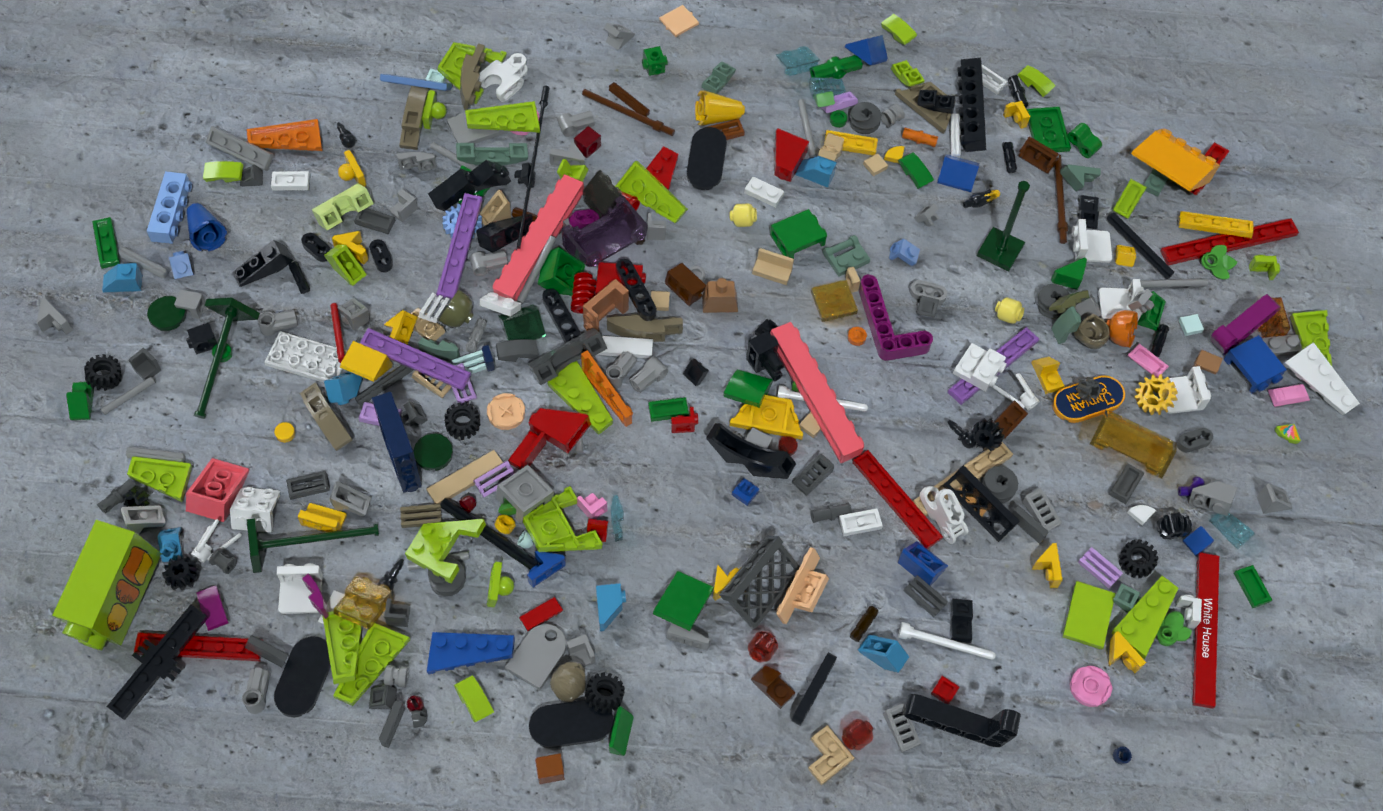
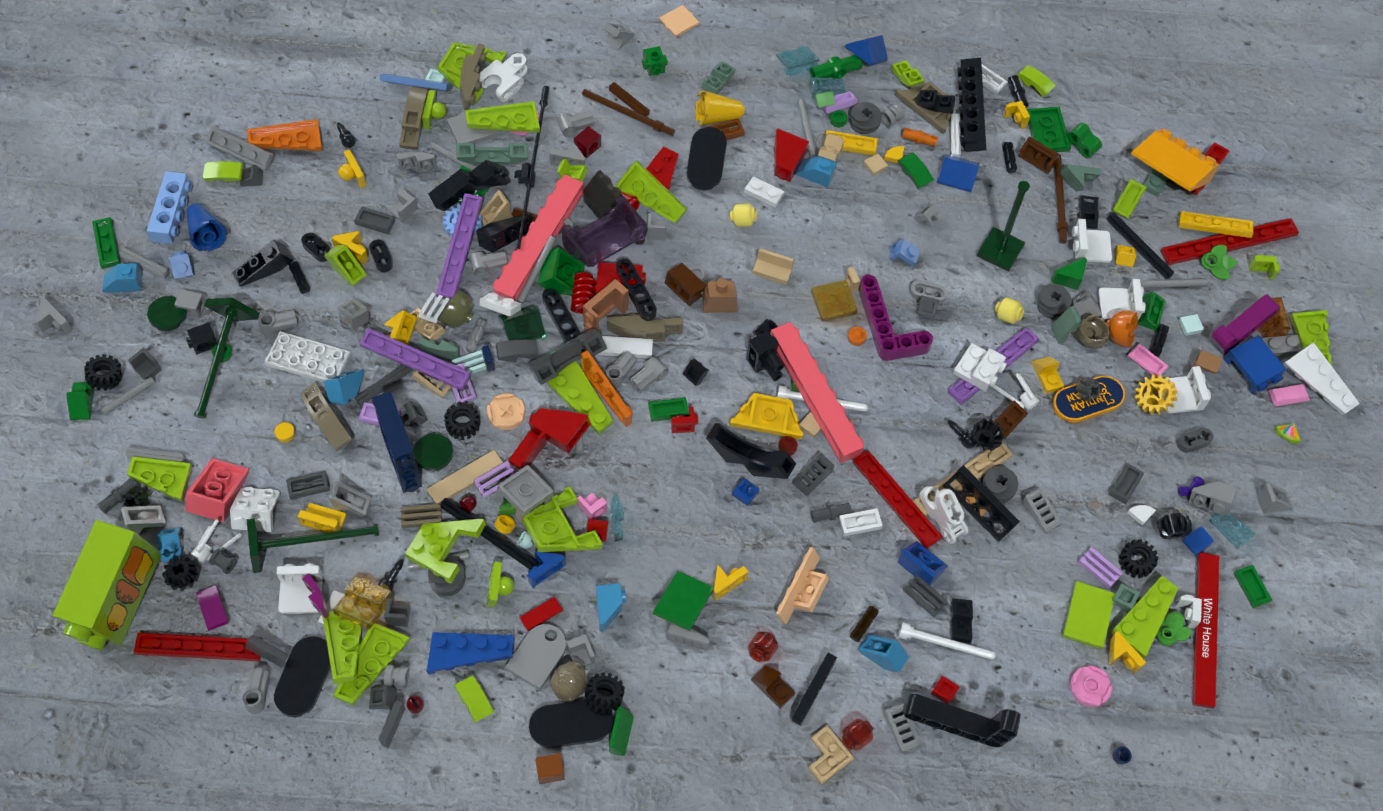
black hinge [106,604,209,720] -> none
white plate [271,171,310,191] -> none
yellowish green arch [312,183,374,230] -> none
red bar [330,303,345,363] -> none
yellow slope [340,341,393,382] -> none
dark grey hinge [411,710,427,728] -> none
magenta beam [569,209,600,229] -> none
tan tile [651,291,670,311] -> none
dark grey fence [719,535,800,629] -> none
green slope [723,369,773,408] -> none
light grey panel [745,427,773,449] -> none
green panel [770,209,827,259] -> none
sand green plate [823,235,870,277] -> none
lime slope [881,14,917,45] -> none
black piece [963,189,1001,208] -> none
dark grey tile [1012,506,1048,544] -> none
yellow slope [1032,543,1063,588] -> none
olive slope [1049,290,1089,314] -> none
clear yellow windscreen [1090,410,1177,479] -> none
light grey tile [1128,289,1154,313] -> none

